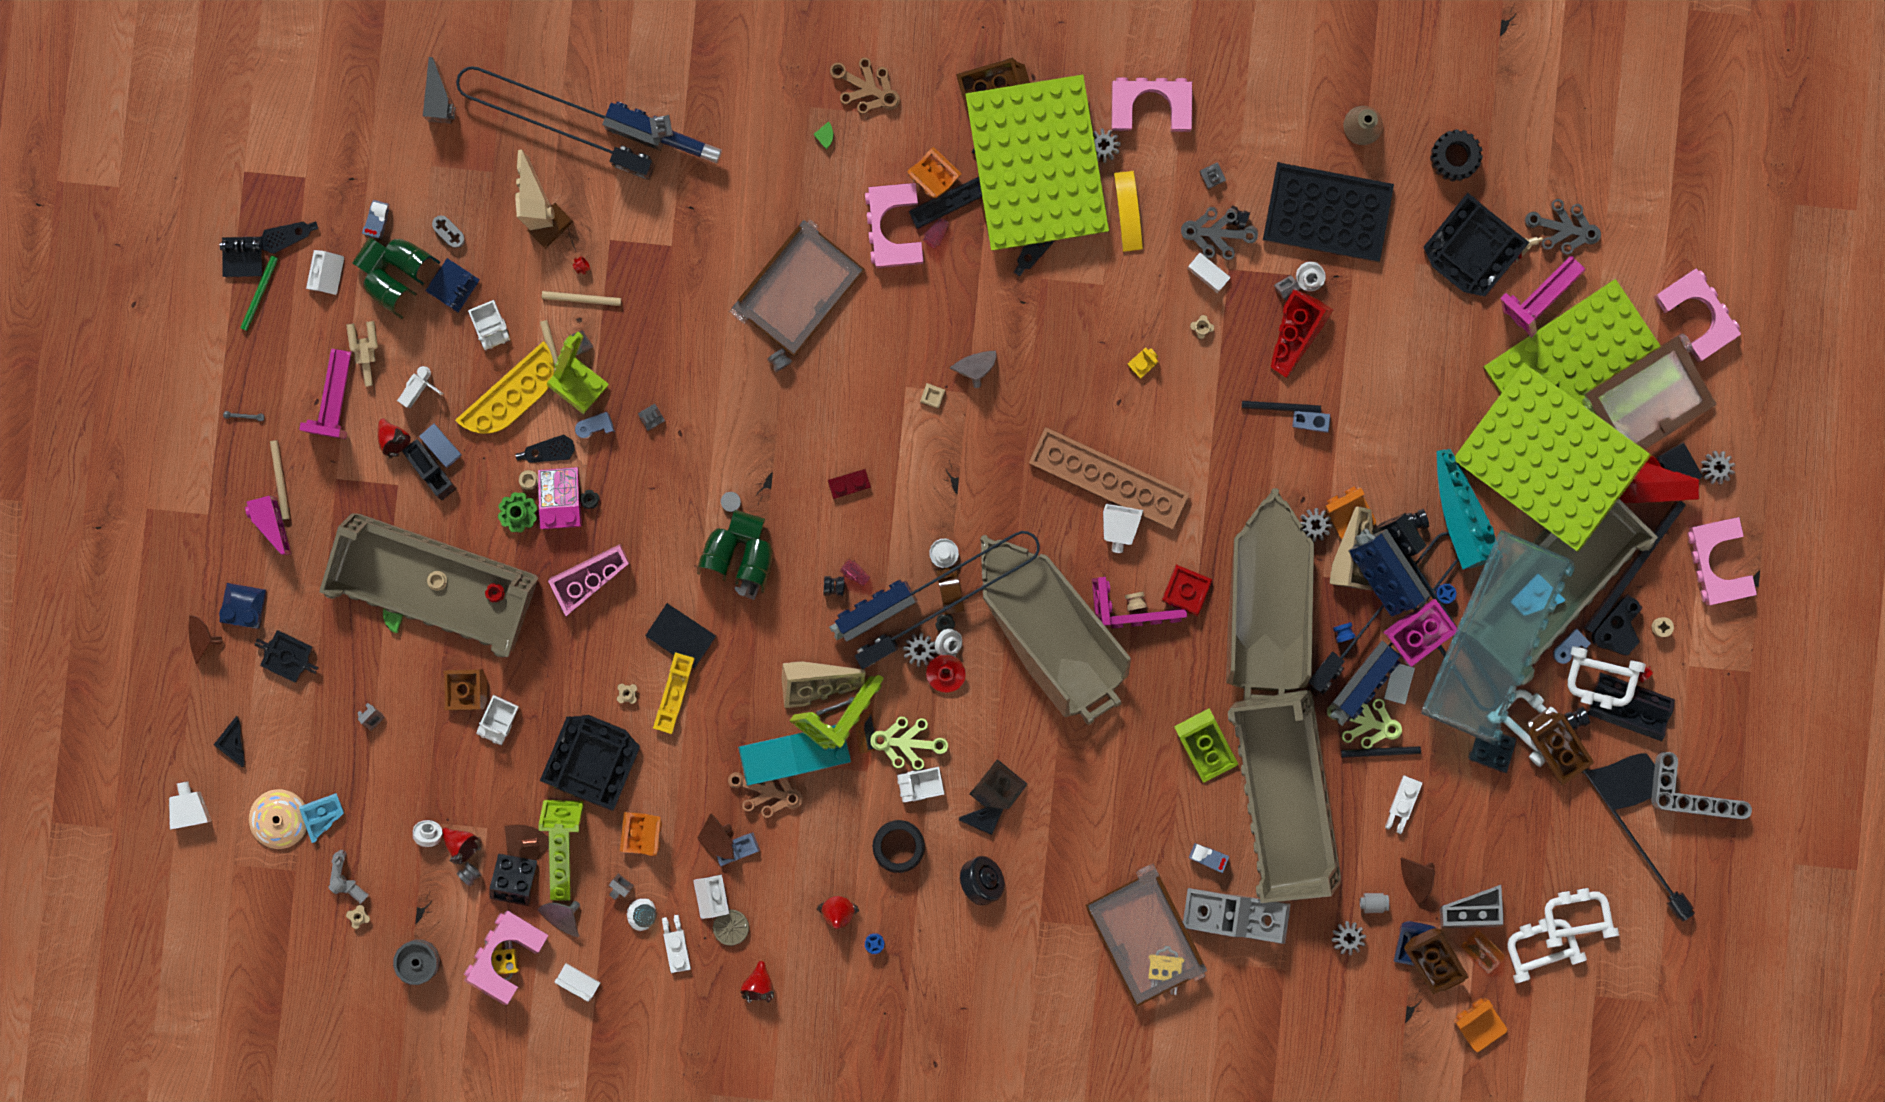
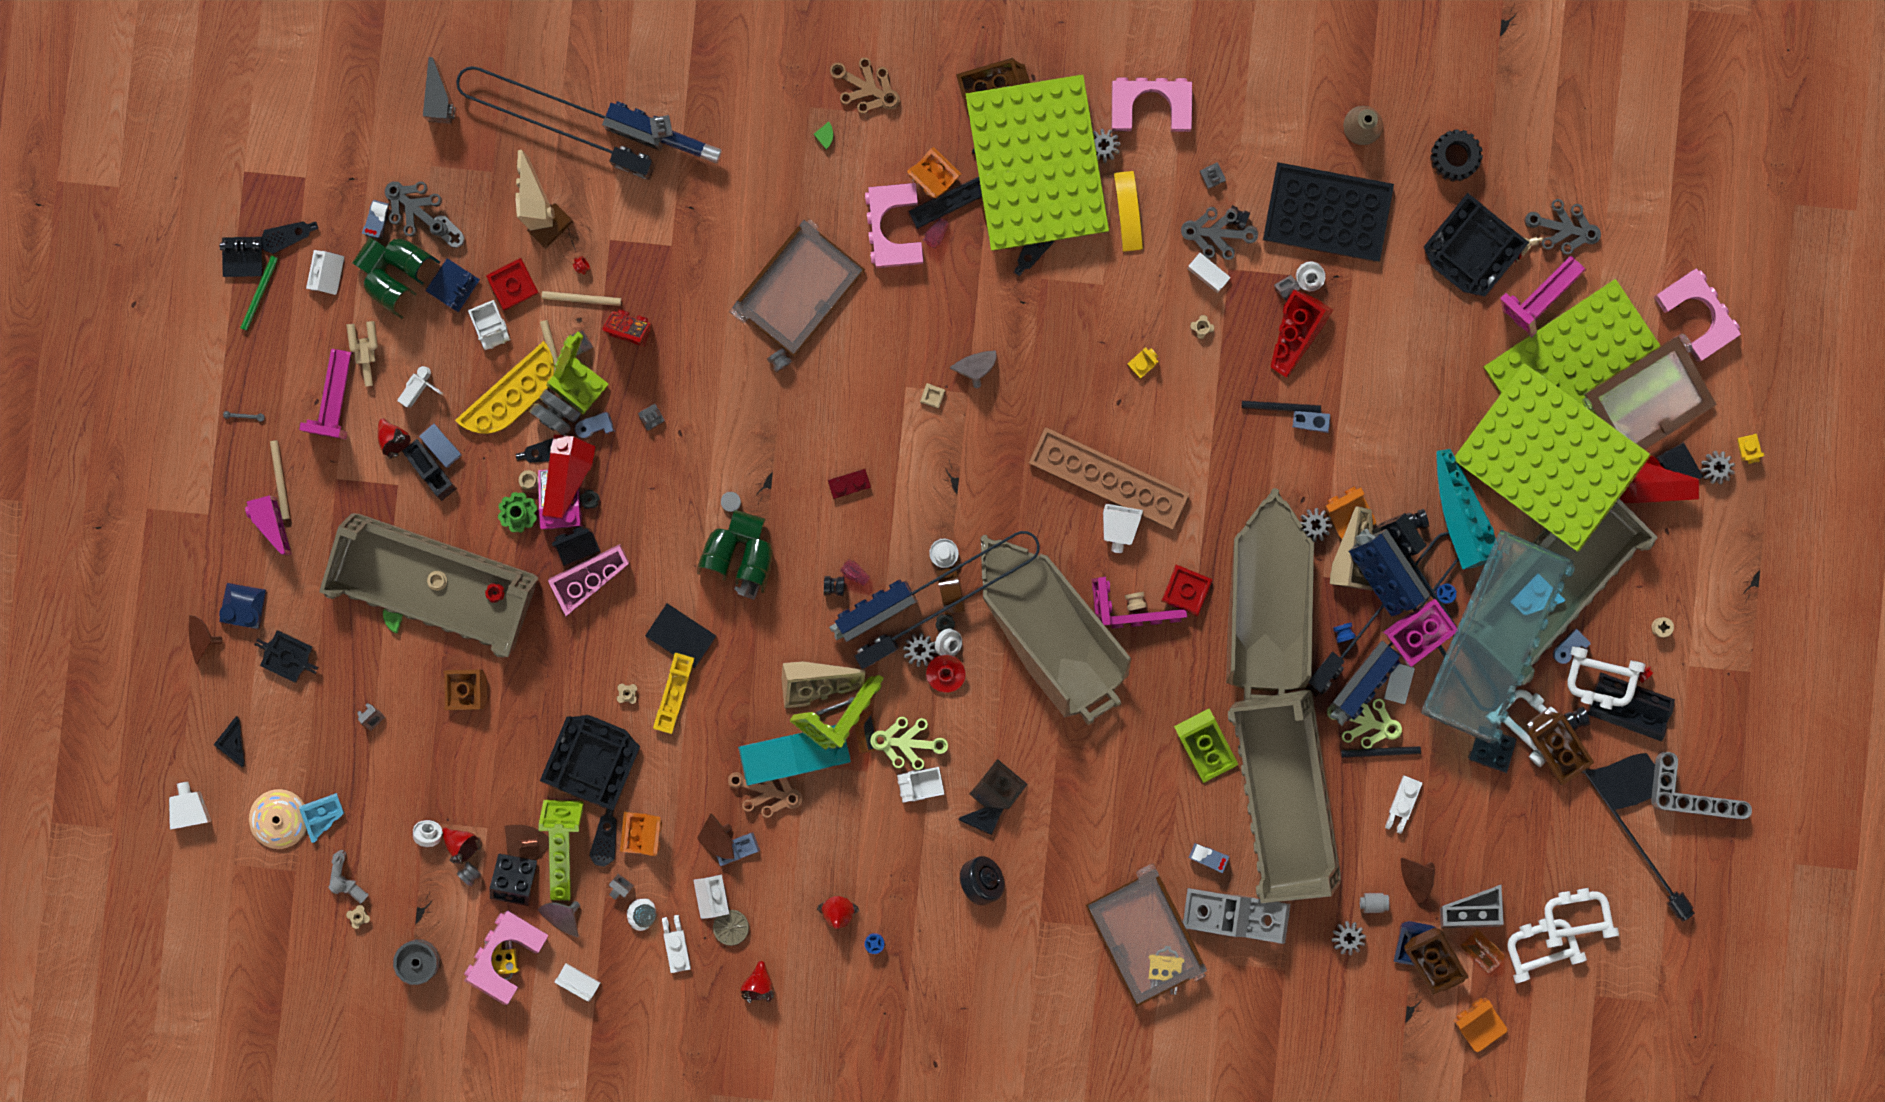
white piece [476,695,519,745] -> none
black tyre [872,820,925,873] -> none
black tile [1583,501,1686,633] -> none
black piece [1591,594,1643,656] -> none
bright pink arch [1687,517,1757,605] -> none
none -> dark grey plant [385,181,447,237]
none -> red plate [486,258,539,311]
none -> dark grey wheel [529,389,581,436]
none -> red wedge [542,434,596,519]
none -> black bracket [552,526,601,566]
none -> black piece [589,809,616,866]
none -> red slope [602,309,652,347]
none -> yellow bracket [1736,434,1764,464]

